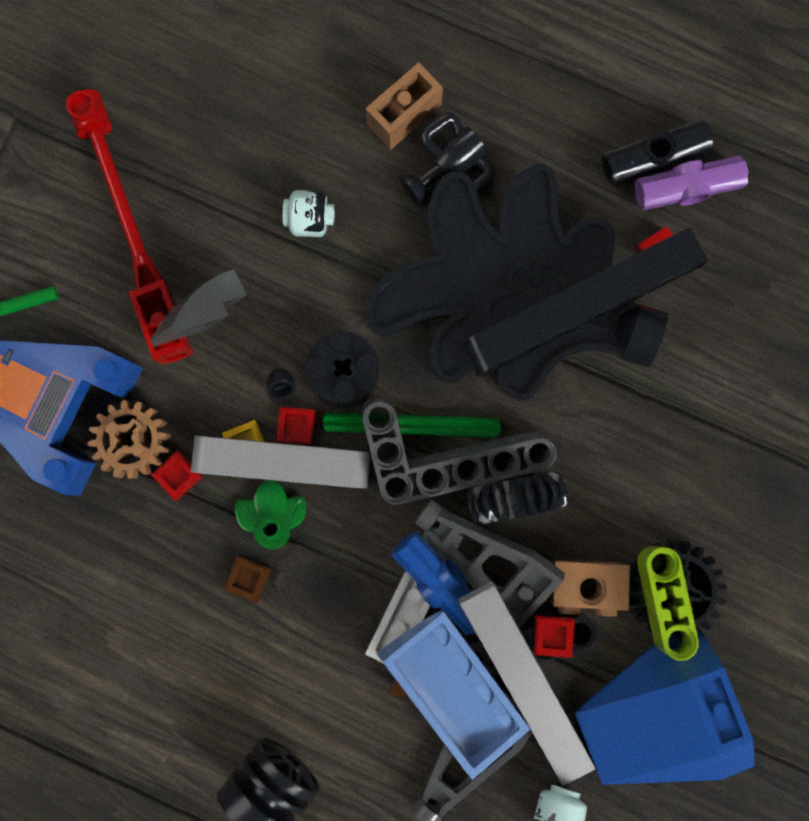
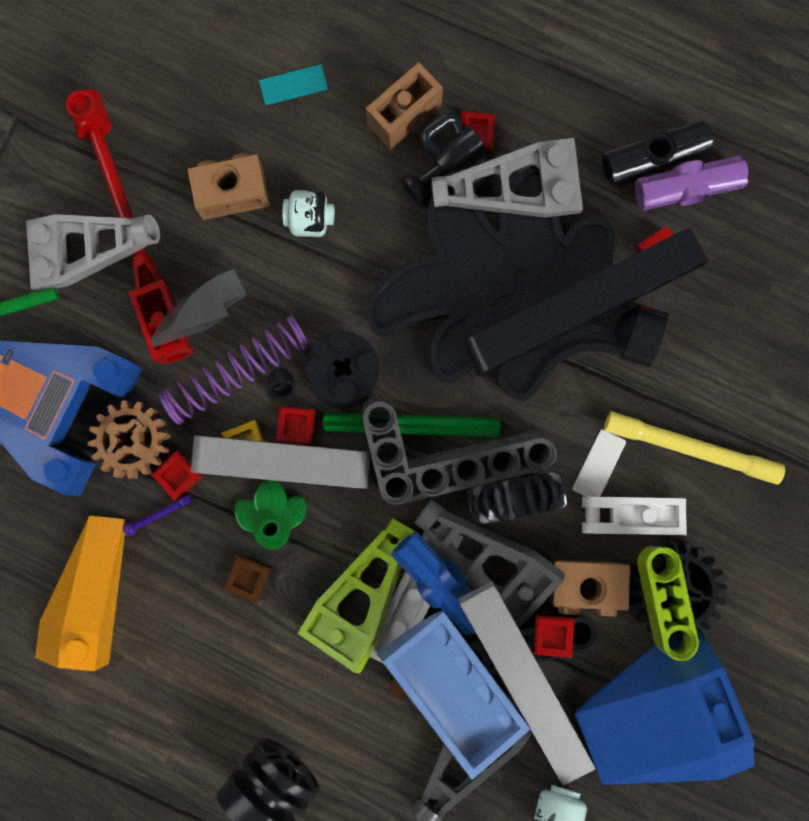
none -> light grey plate [26,214,160,291]
none -> light orange wedge [35,516,127,671]
none -> dark purple hinge [123,495,193,536]
none -> medium lavender piece [159,315,311,425]
none -> medium nougat brick [188,153,271,220]
none -> teal sticker [259,64,328,106]
none -> lime plate [298,518,415,674]
none -> light grey plate [431,138,583,218]
none -> red tile [461,111,496,152]
none -> white sticker [573,429,626,497]
none -> white plate [582,497,687,535]
none -> light yellow piece [604,411,785,485]

